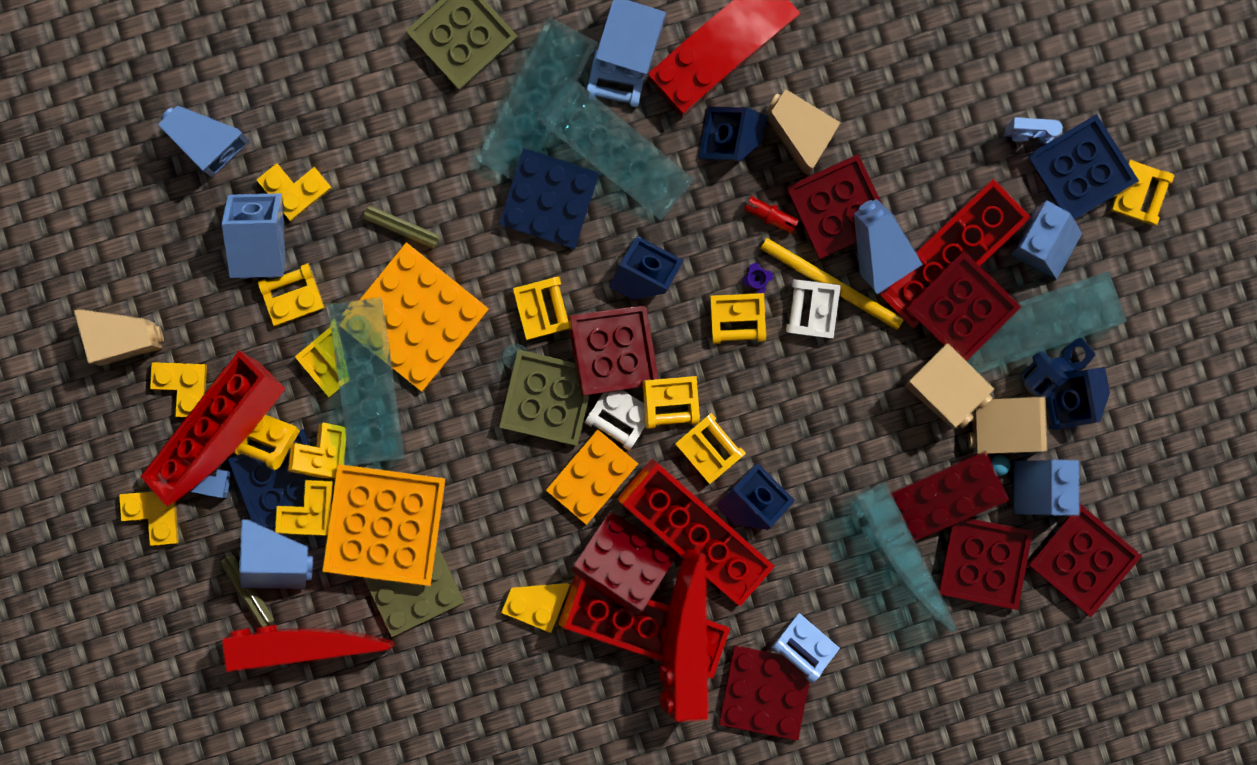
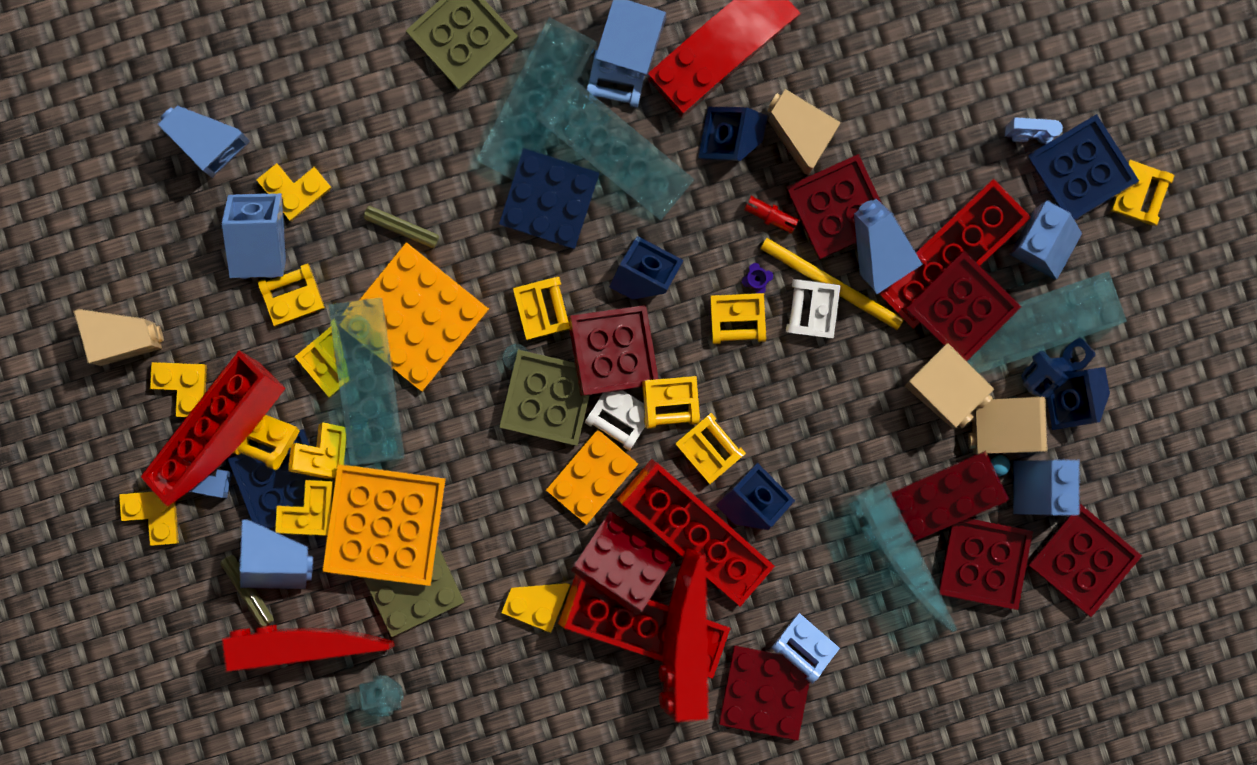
none -> clear light blue brick [359,676,404,717]

